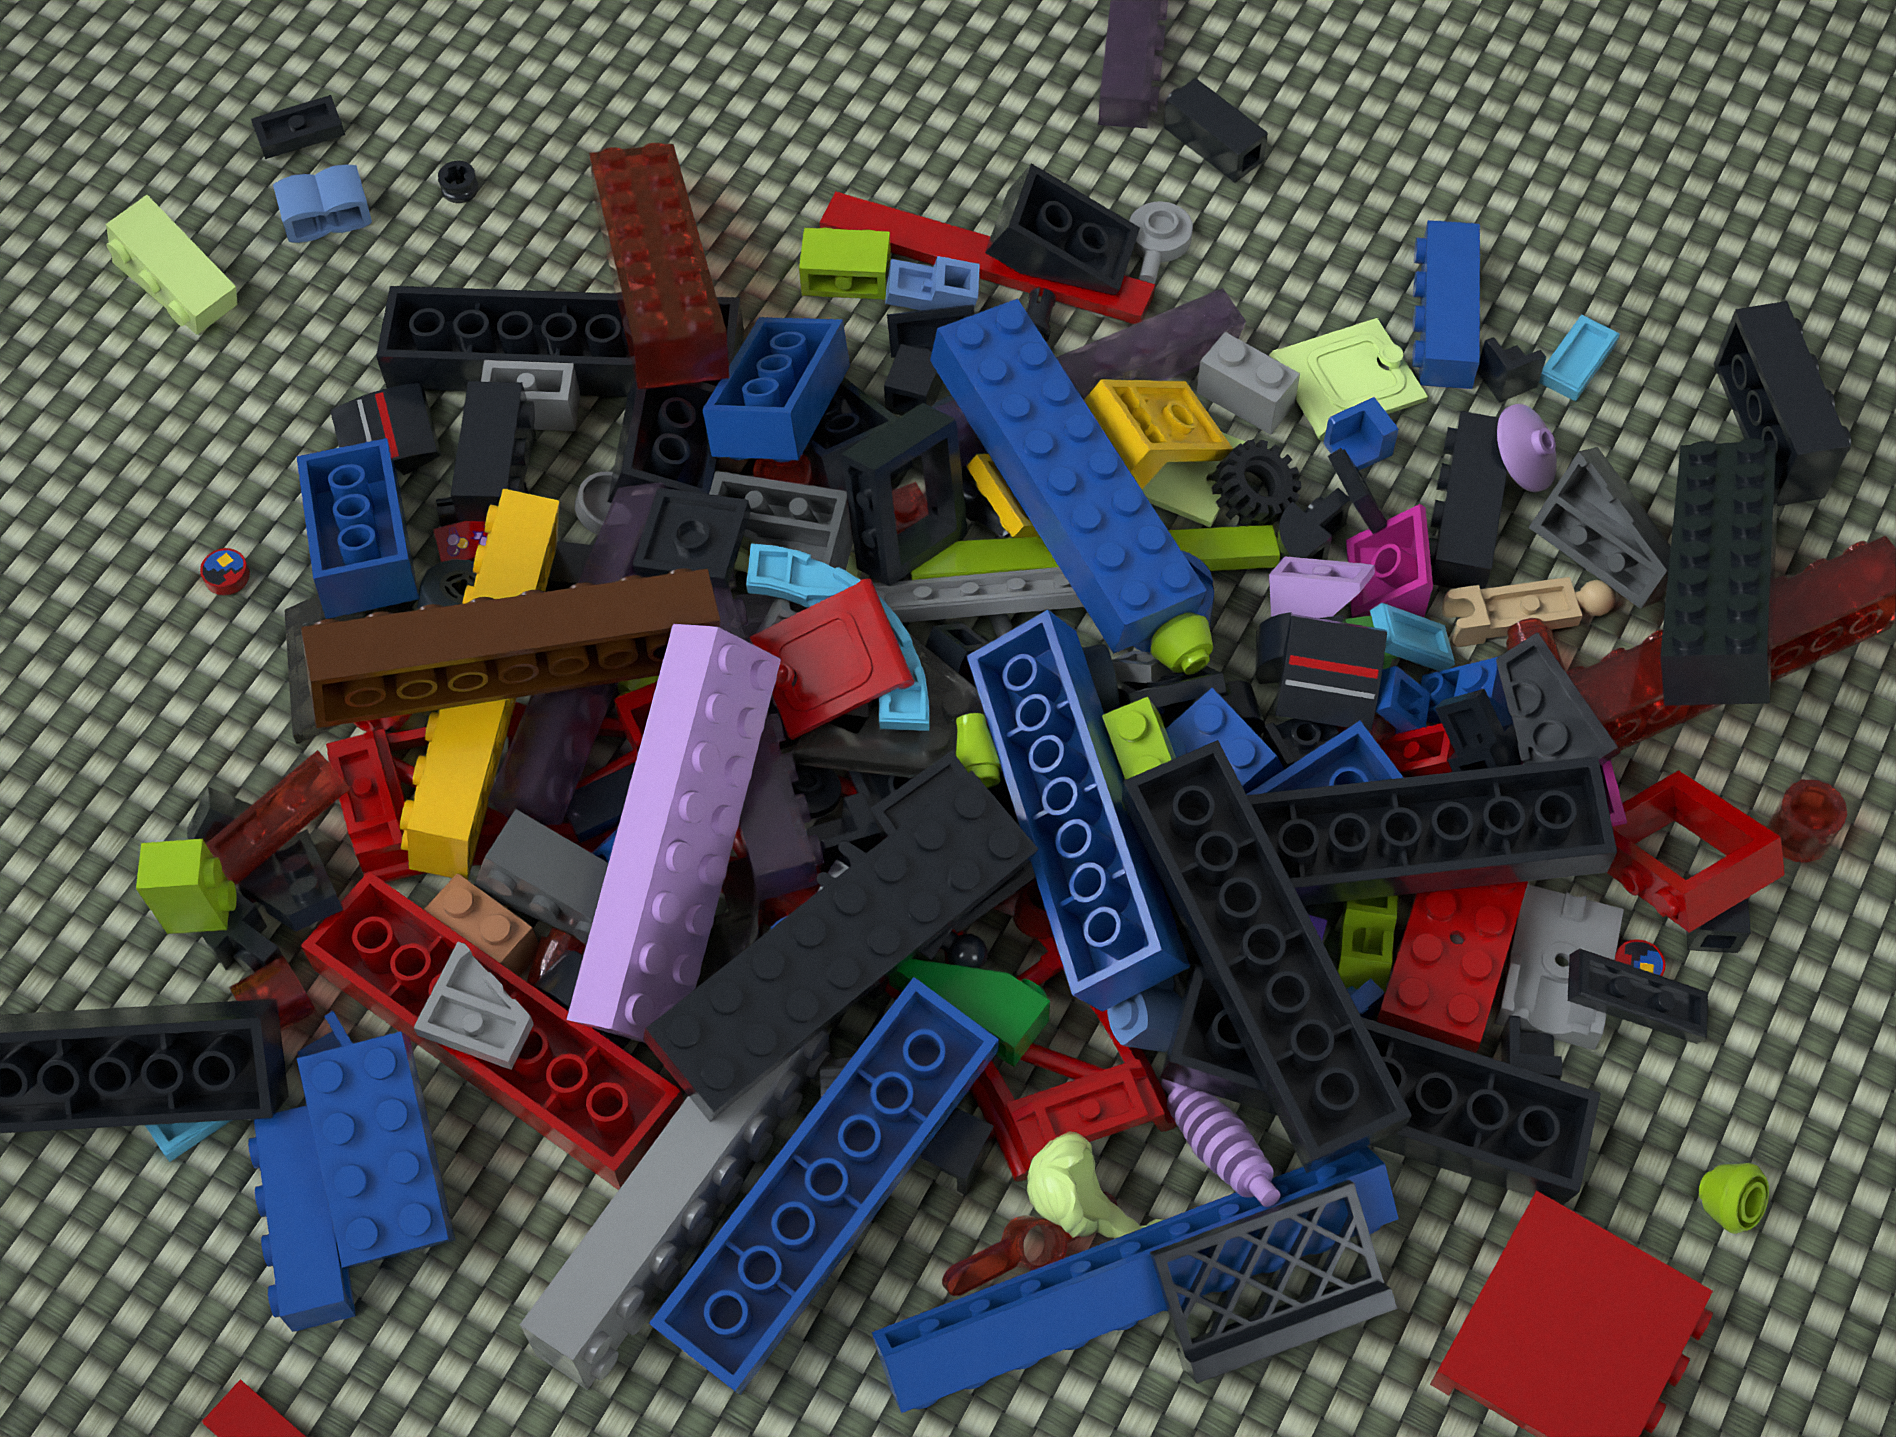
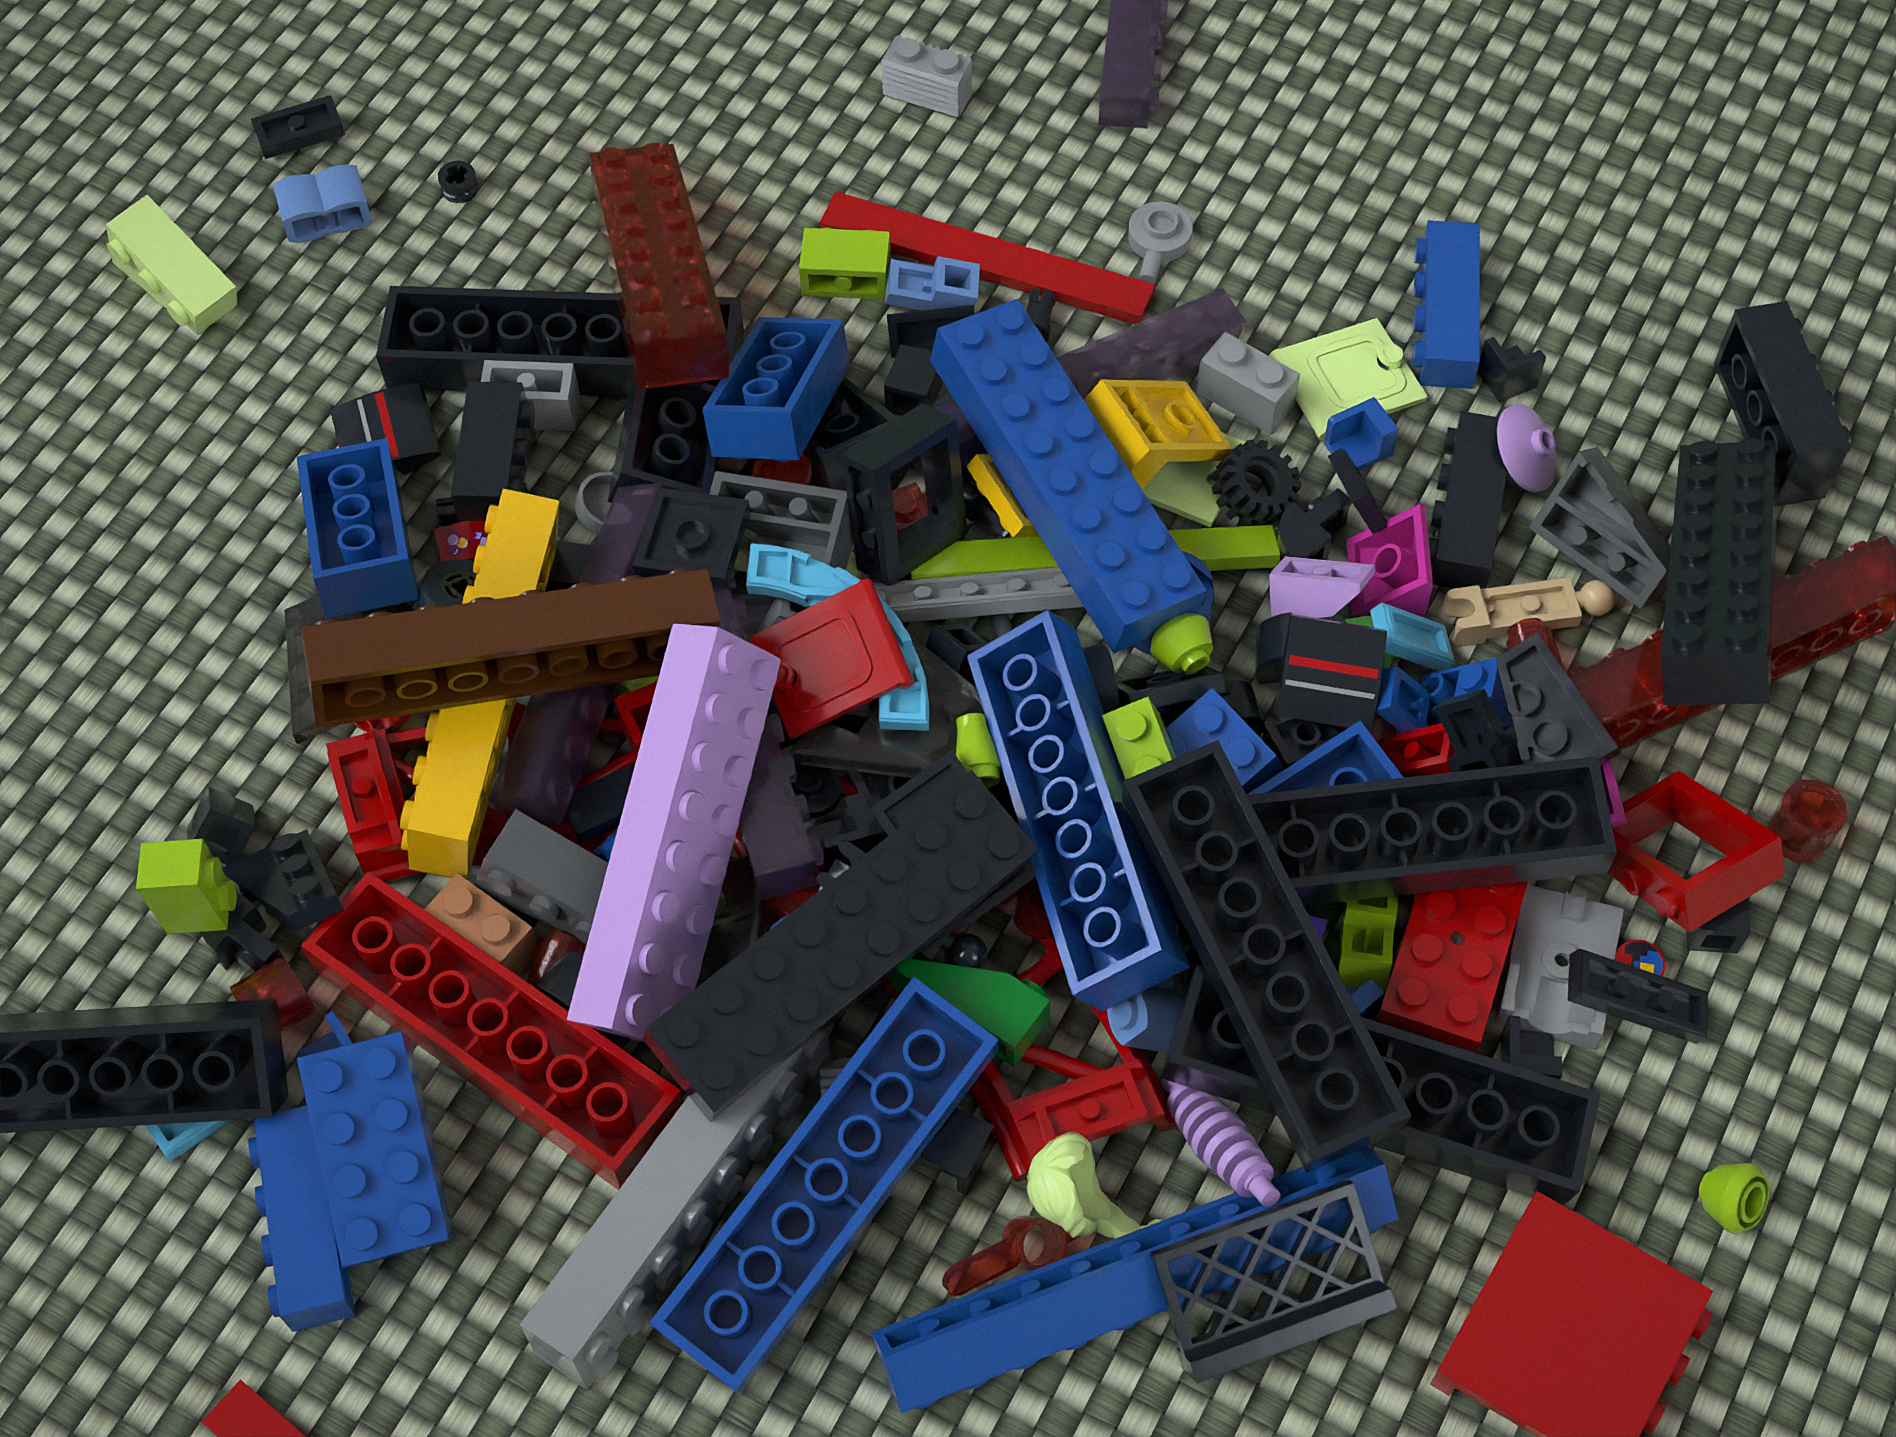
tile [200,548,250,595] -> none
clear red tile [206,750,351,886] -> none
light grey wing [414,942,534,1070] -> none
black slope [985,163,1140,295] -> none
light grey tile [1112,651,1174,683] -> none
black brick [1164,78,1268,183] -> none
medium azure tile [1539,314,1620,402] -> none
none -> light grey brick [881,35,972,117]

